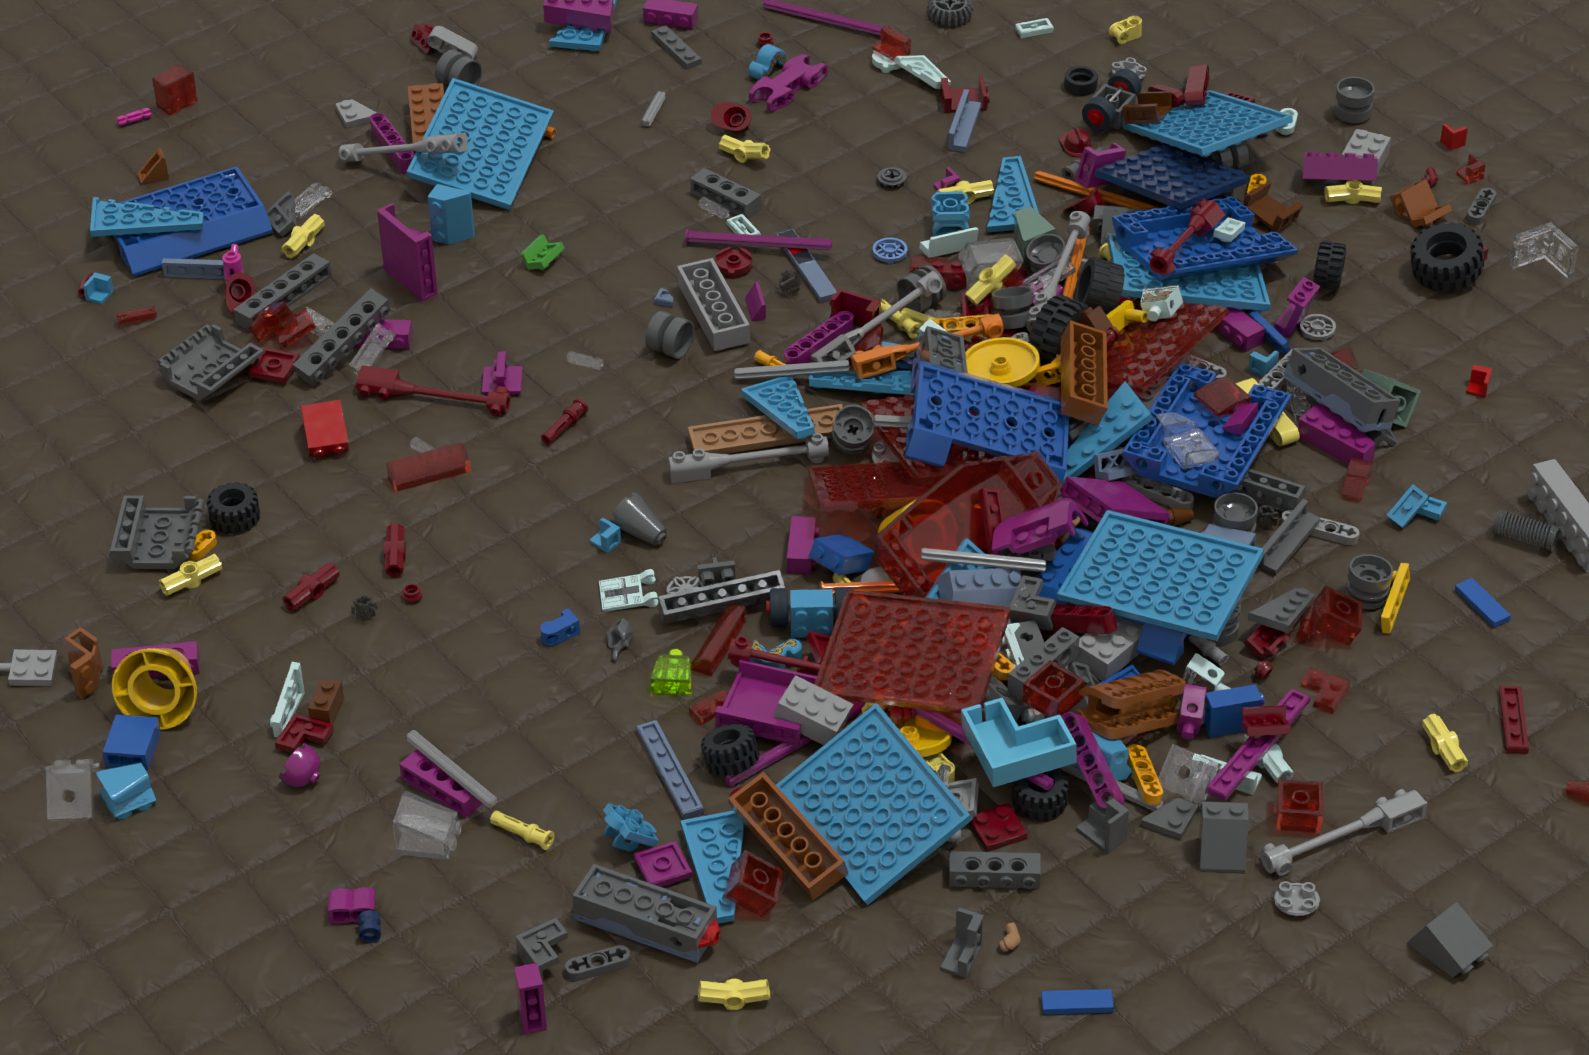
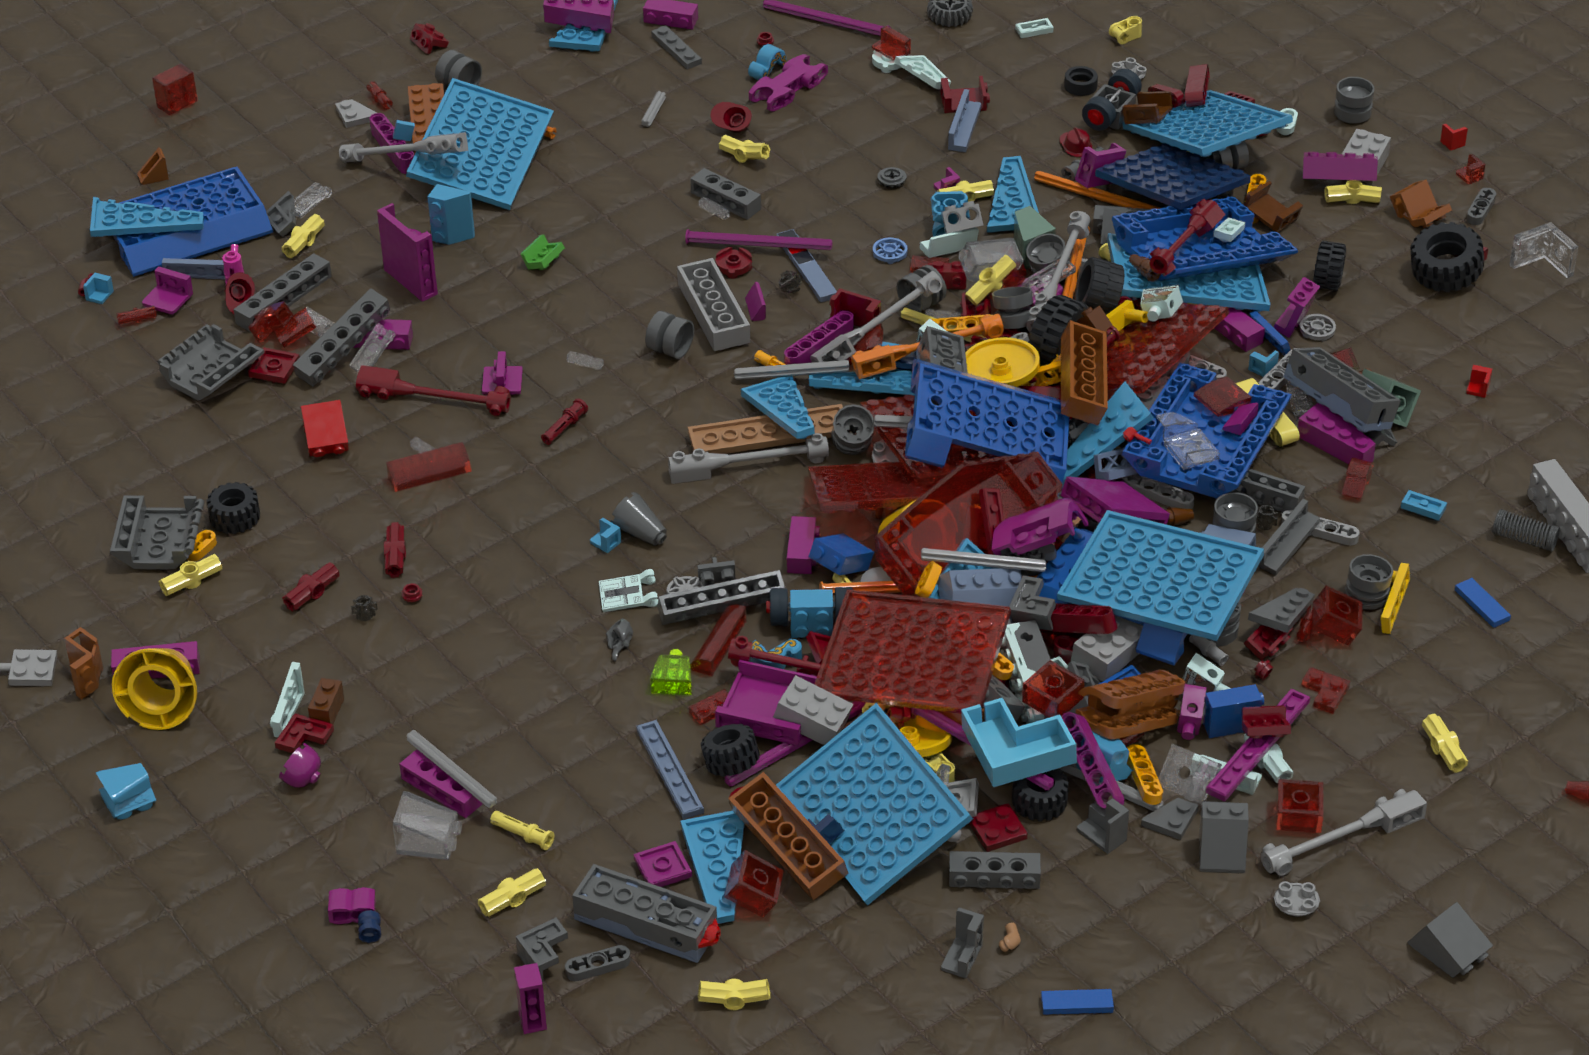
clear bracket [45,759,100,819] -> none
blue brick [103,715,161,770] -> none
dark pink axle [117,108,152,126] -> none
light grey beam [427,26,478,59] -> none
blue leg [540,608,580,646] -> none
dark azure piece [603,803,659,851] -> none
sand blue tile [654,288,674,308] -> none
light aqua tile [726,214,761,235] -> none
light yellow pin [881,299,922,339] -> none
dark grey brick [1008,627,1080,702] -> none
dark red piece [1063,186,1105,215] -> none
dark azure plate [1387,484,1429,529] -> none
dark red arm [1421,167,1438,187] -> none
dark red tile [1499,686,1529,754] -> none
none -> magenta bracket [142,266,193,314]
none -> clear red pin [366,81,393,110]
none -> dark azure tile [393,120,415,141]
none -> light yellow piece [478,868,546,917]
none -> dark blue panel [808,814,845,844]
none -> light orange beam [915,561,942,600]
none -> light grey brick [941,201,983,234]
none -> red hand [1123,427,1152,445]
none -> reddish brown hinge [1129,254,1161,282]

